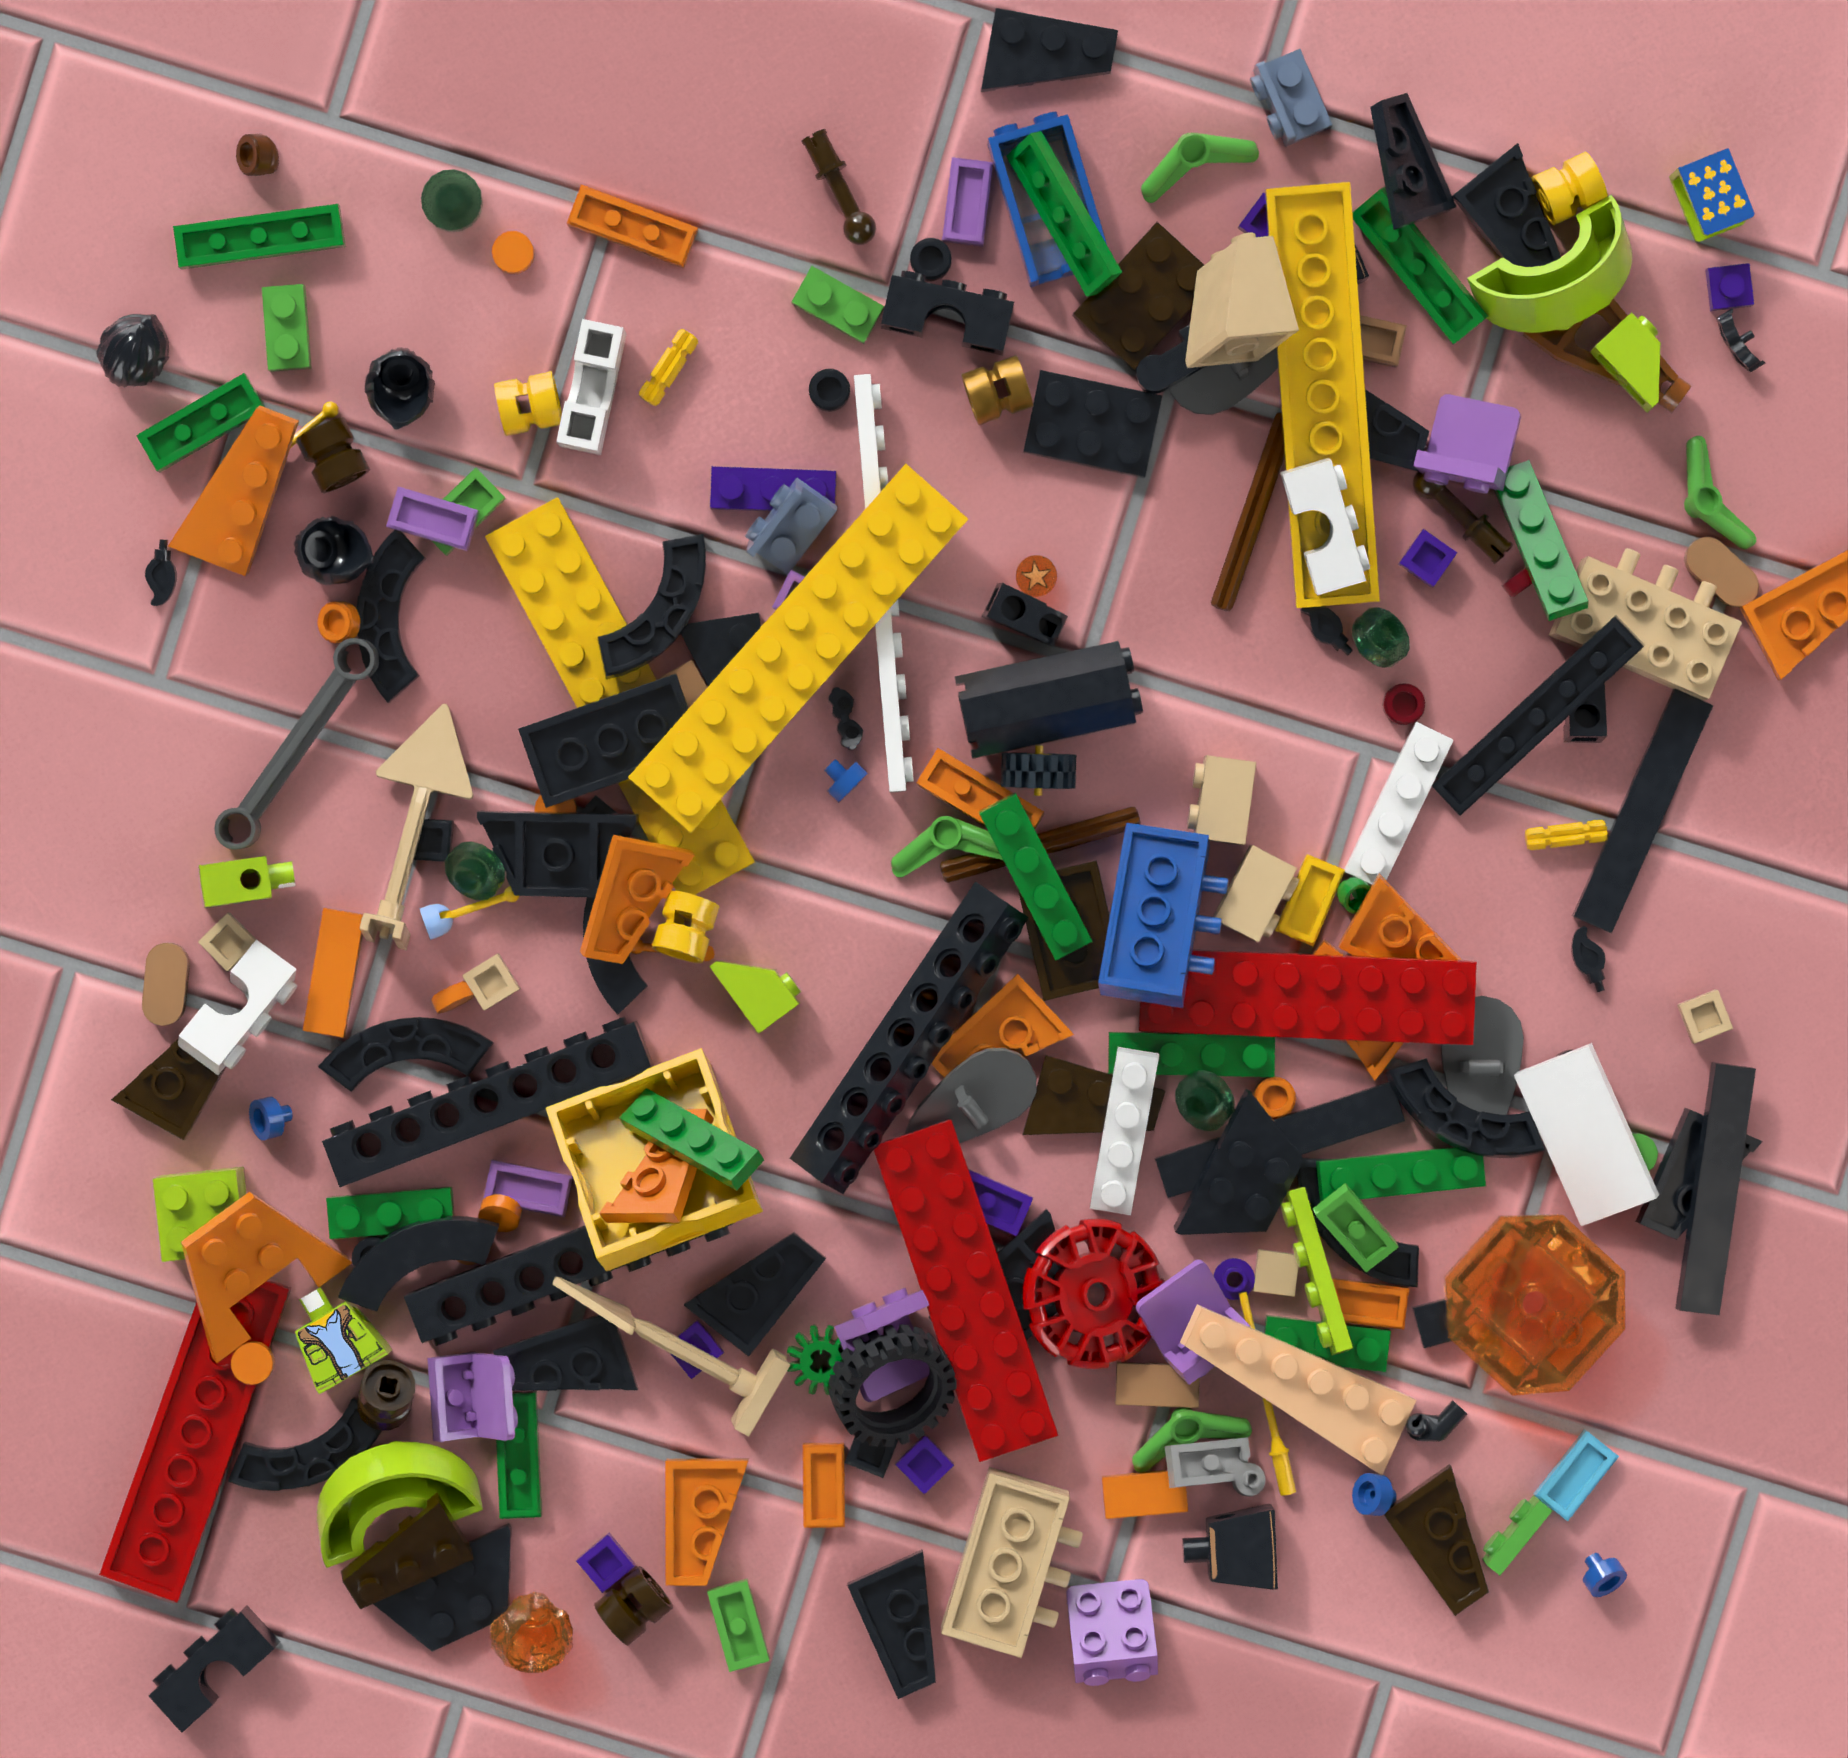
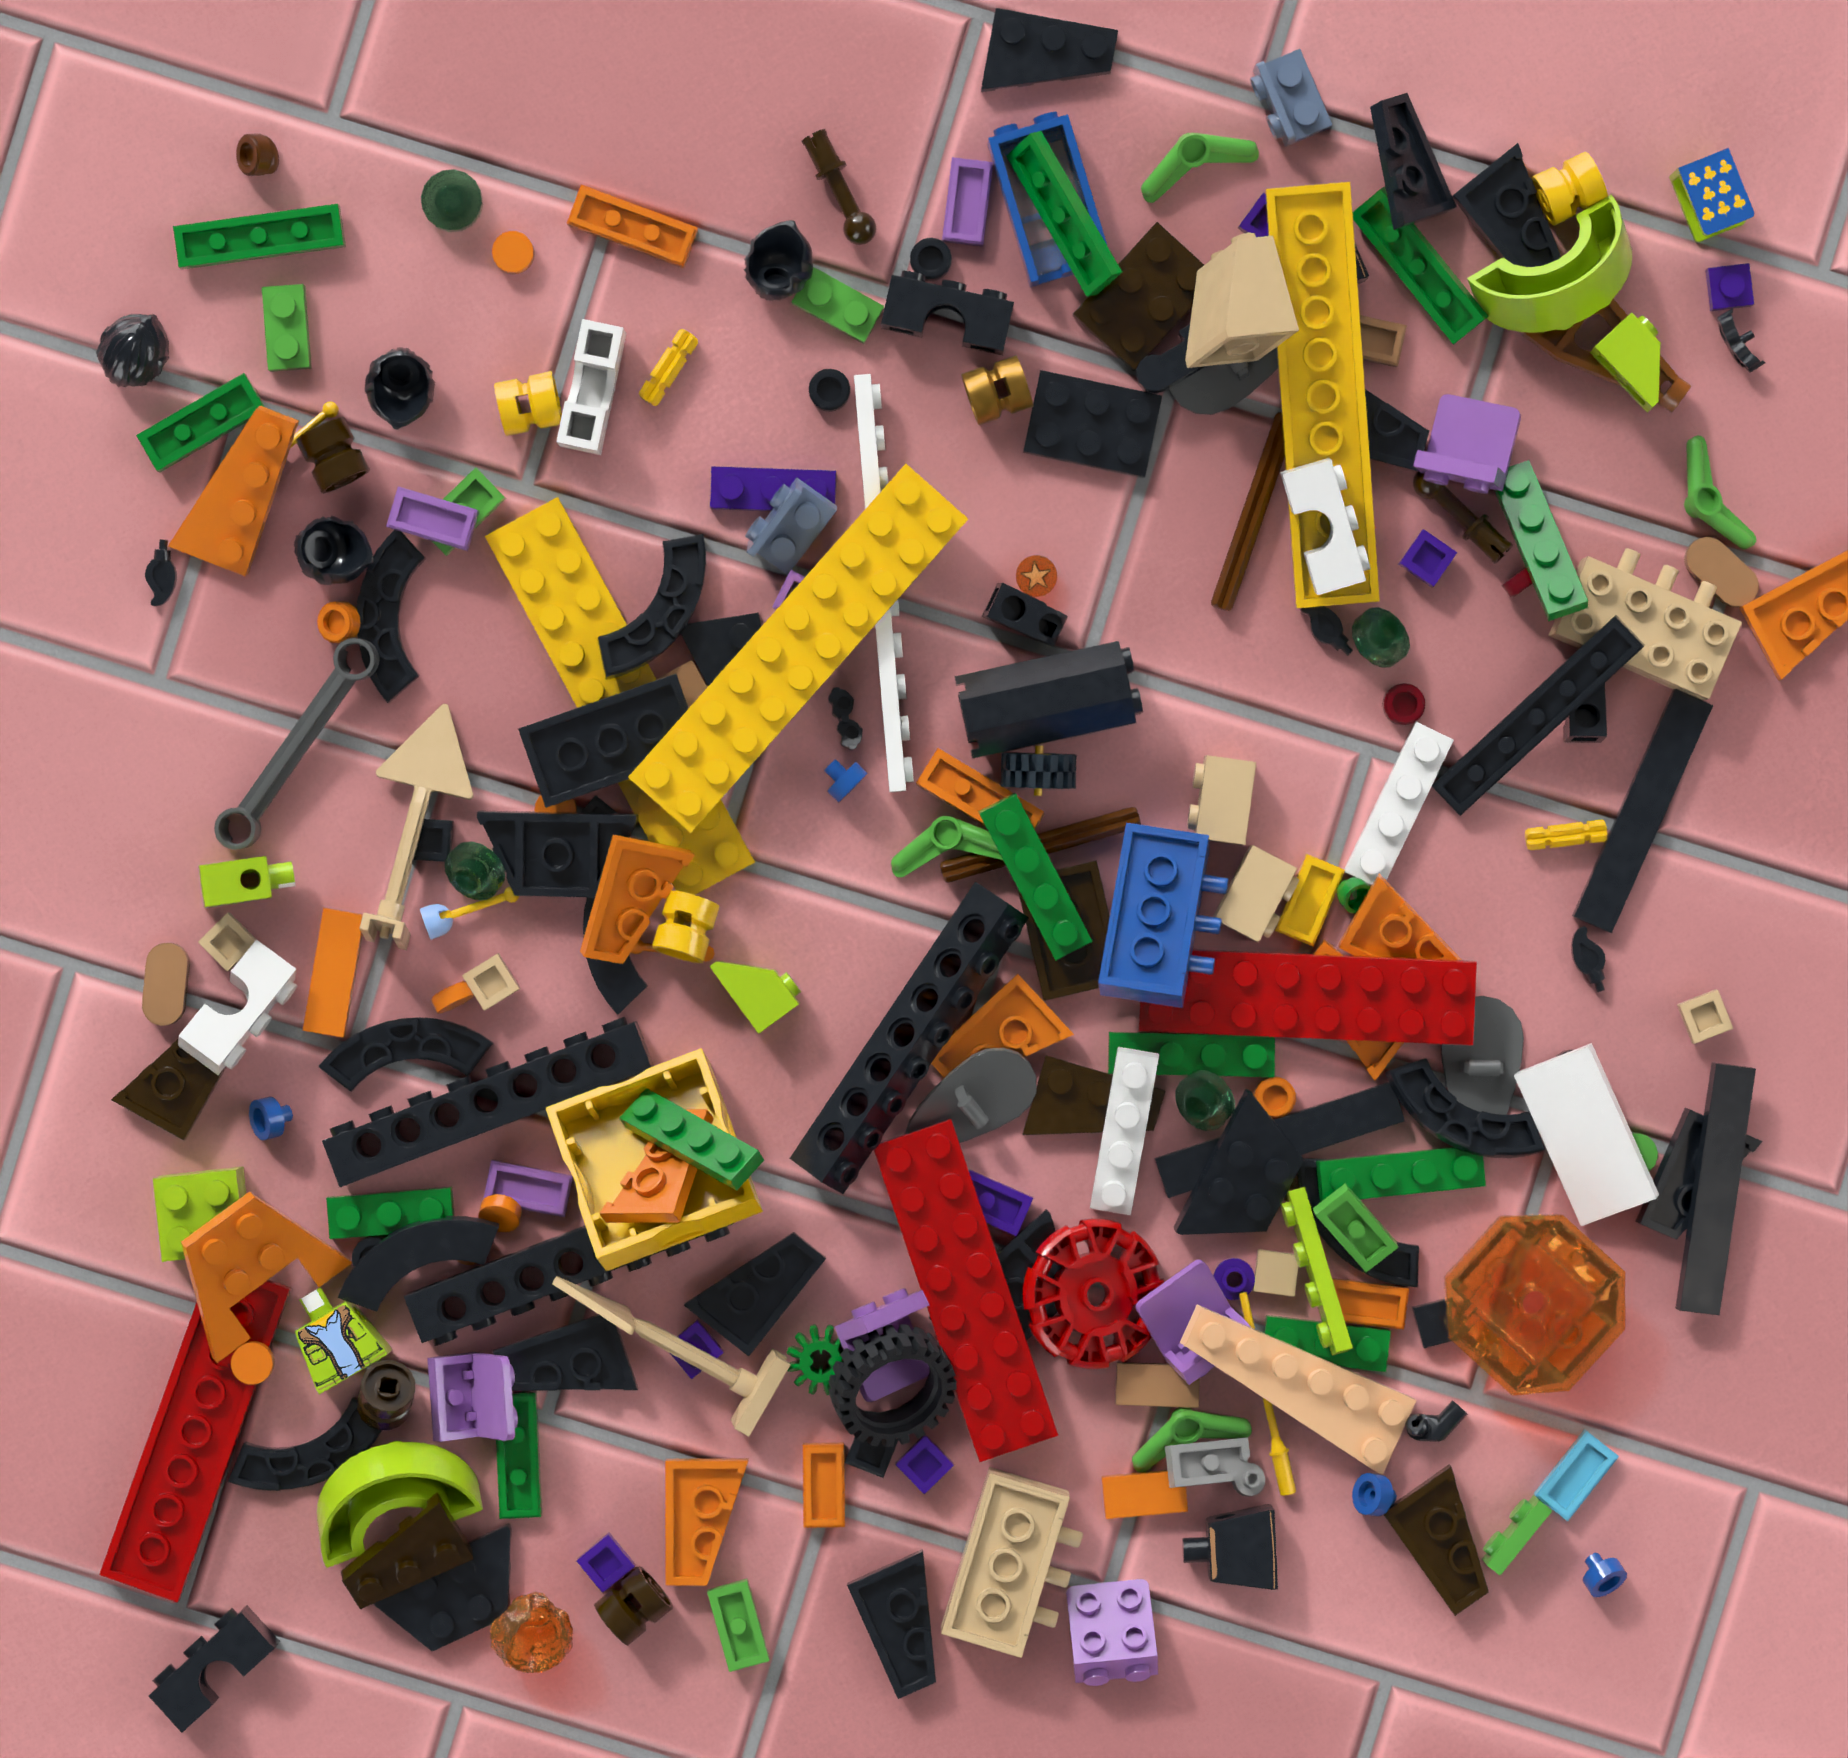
none -> black hair [744,220,813,301]

